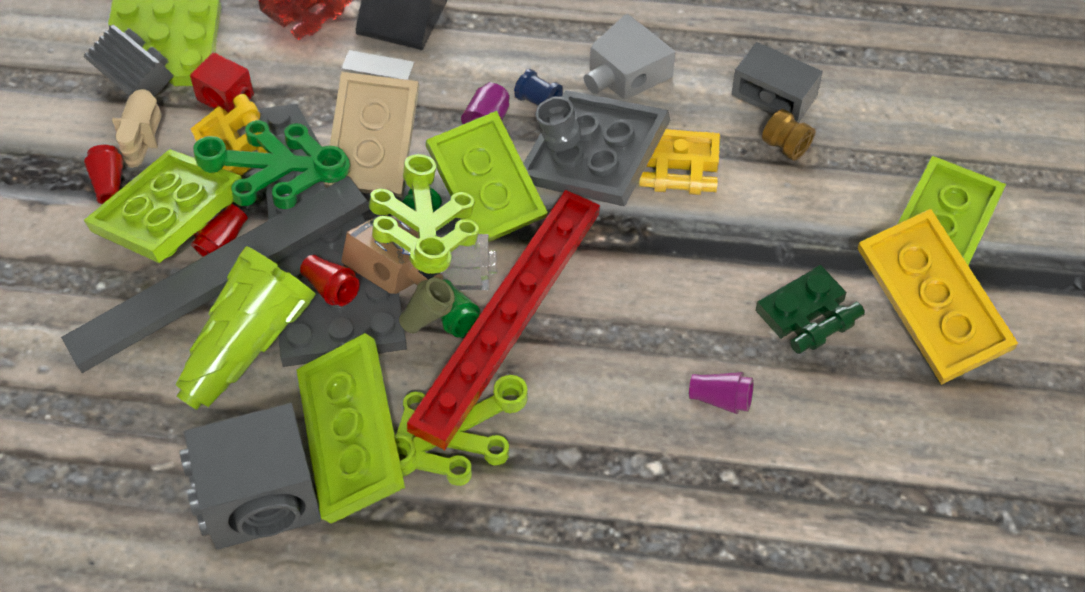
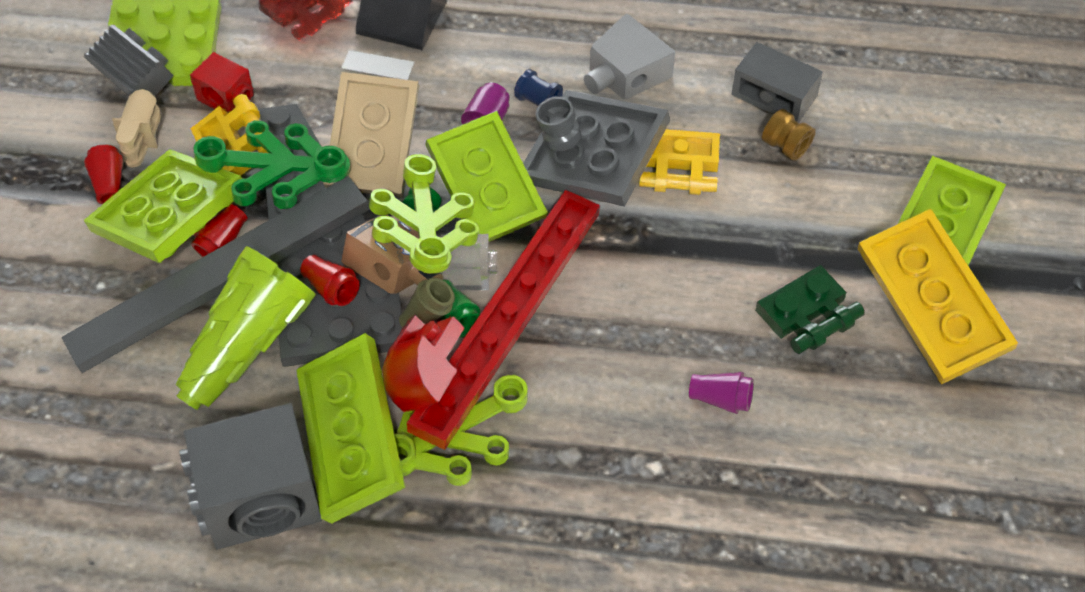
none -> red brick [382,315,464,412]

